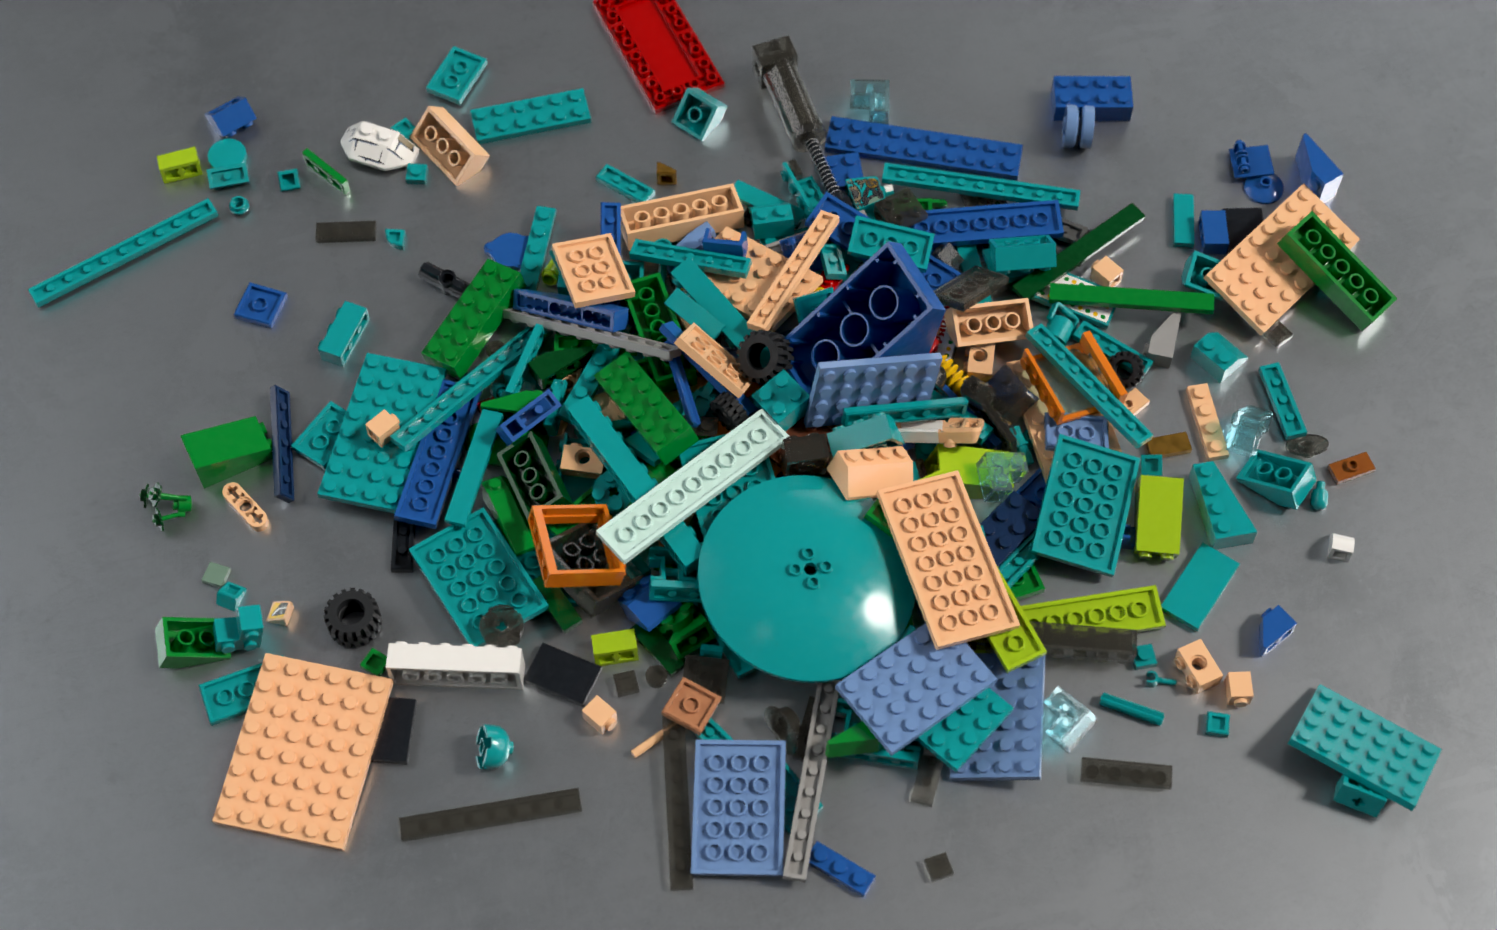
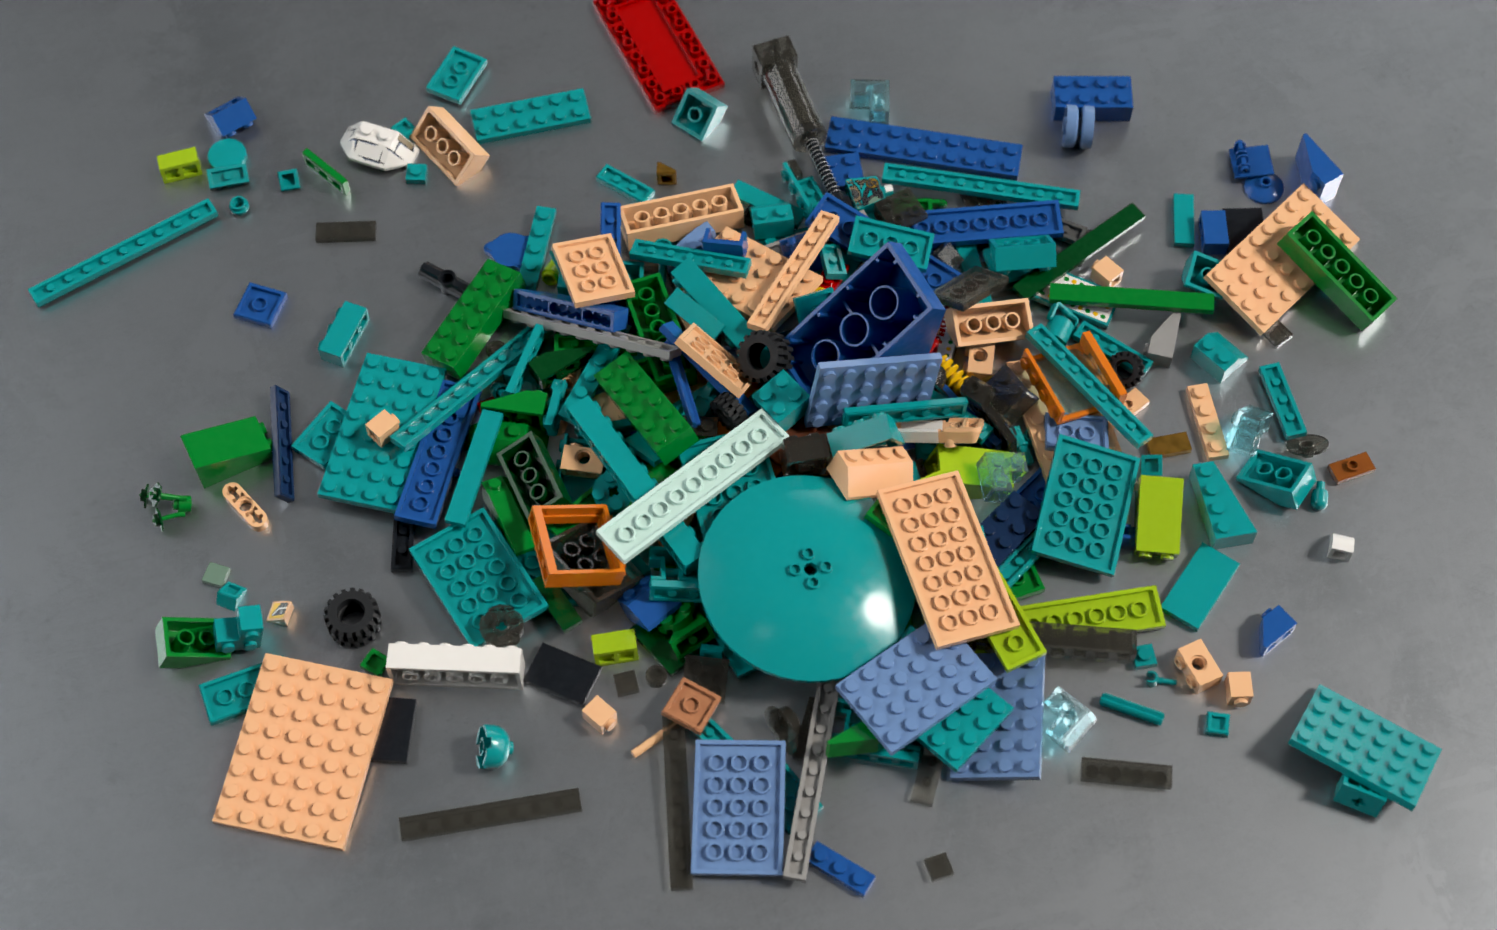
teal tile [385,229,406,250] -> none
blue slope [495,389,562,446] -> none

